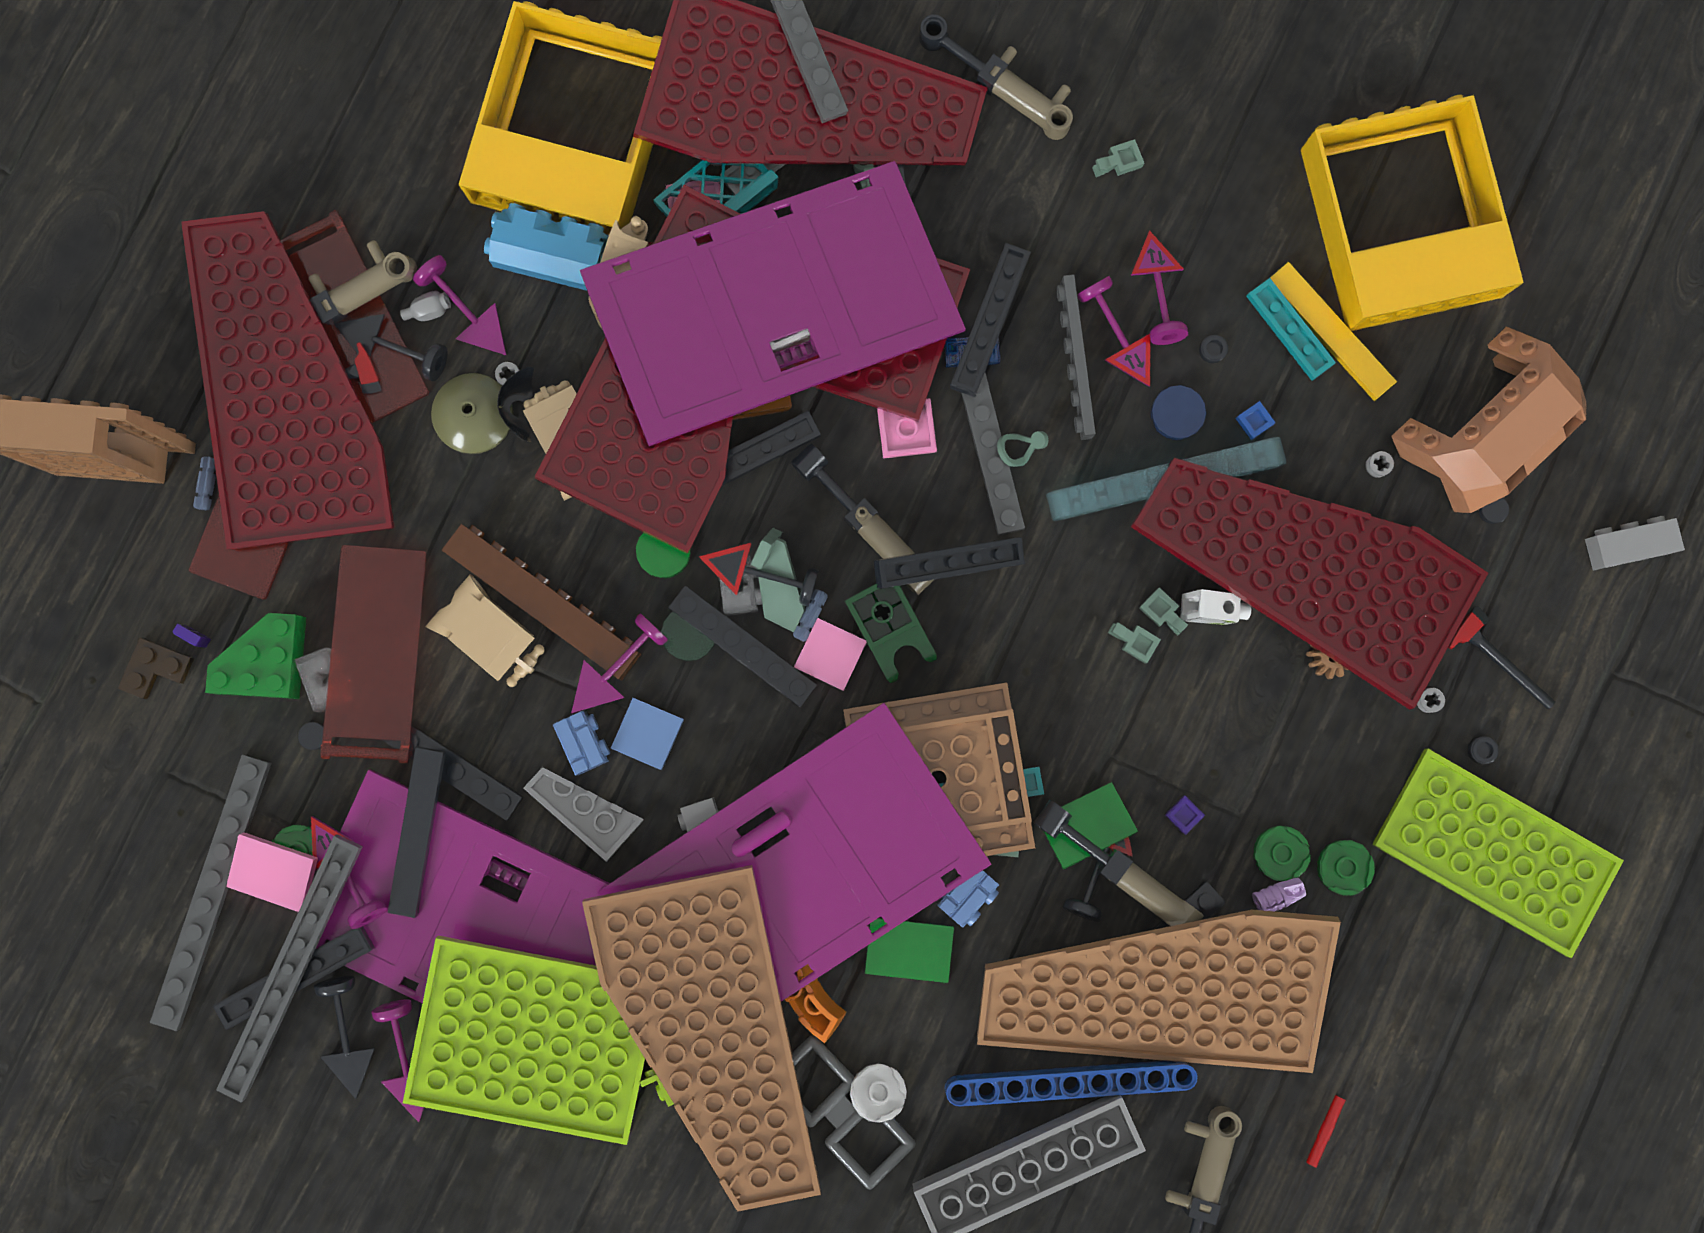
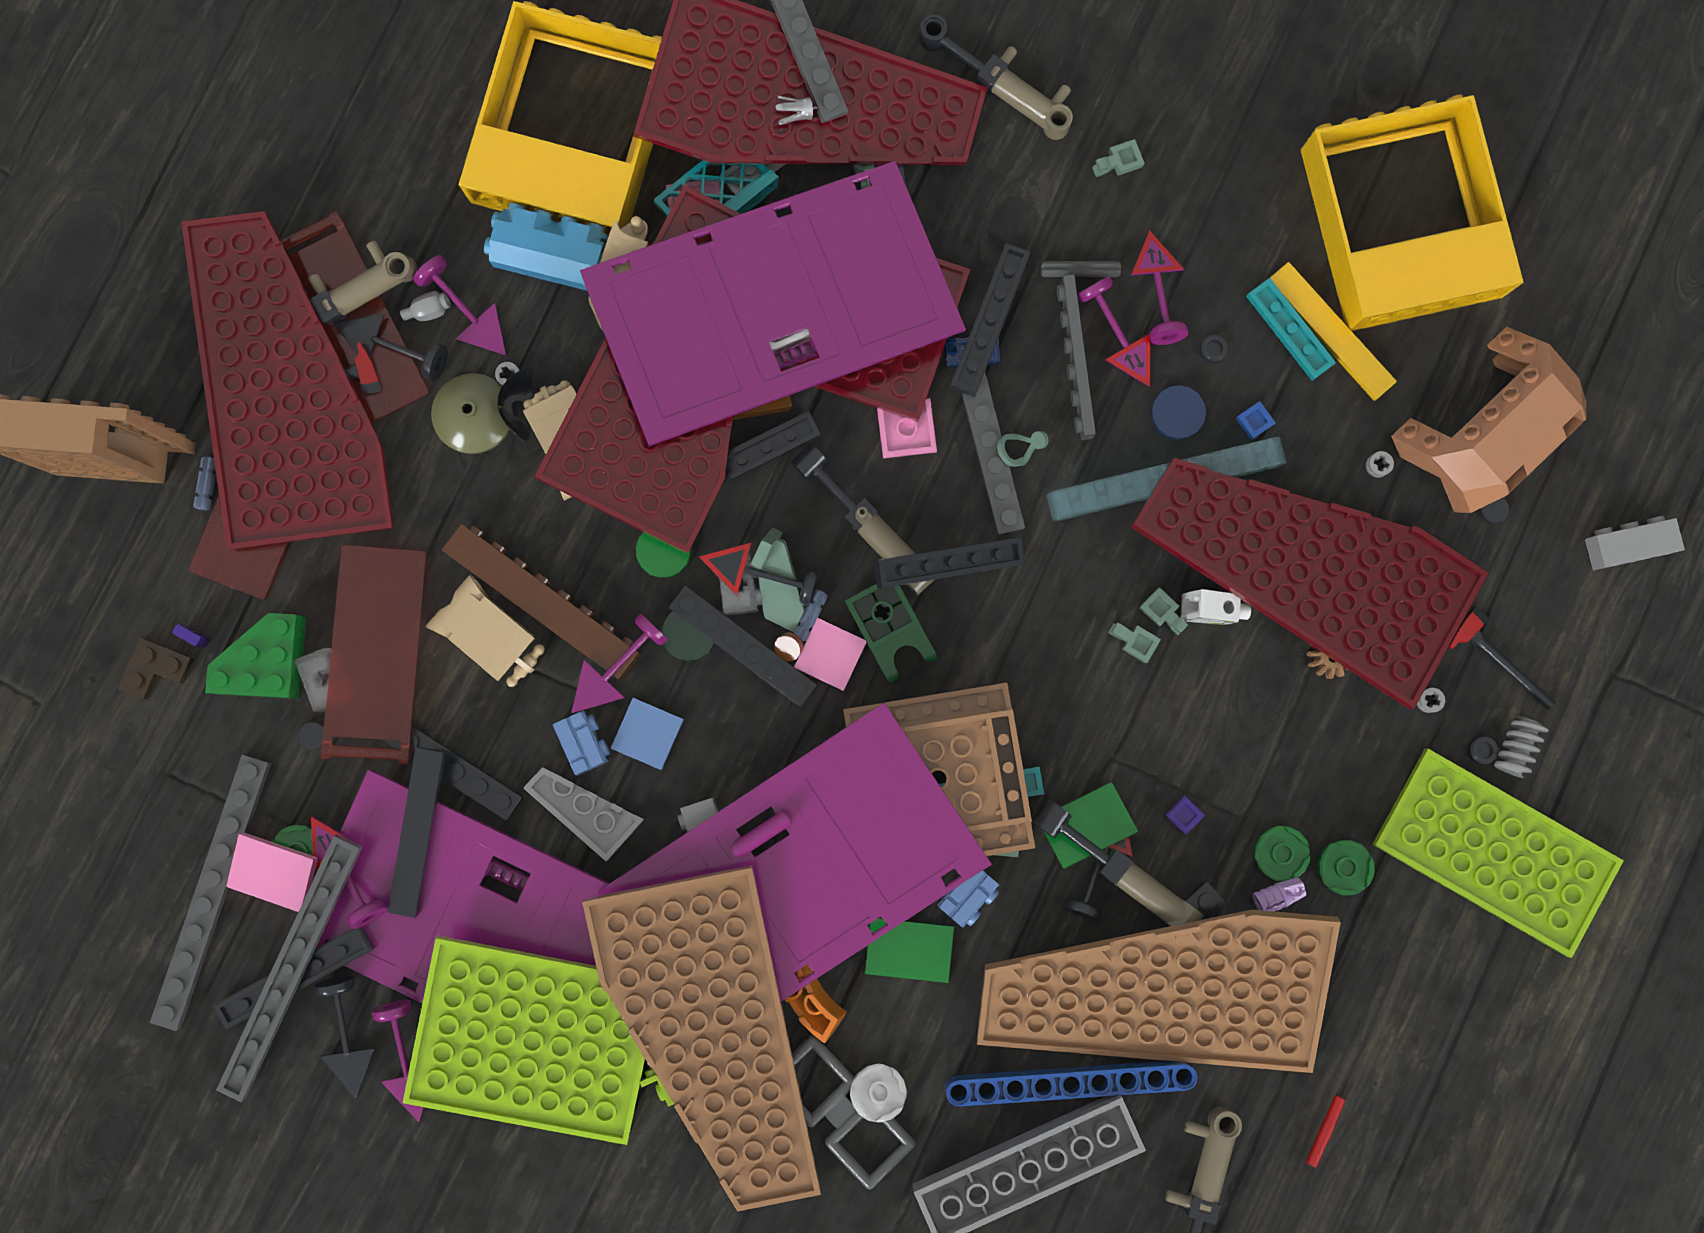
none -> tile [774,632,803,661]
none -> flat silver piece [775,96,818,125]
none -> dark grey axle [1041,261,1121,277]
none -> light grey piece [1494,716,1549,778]

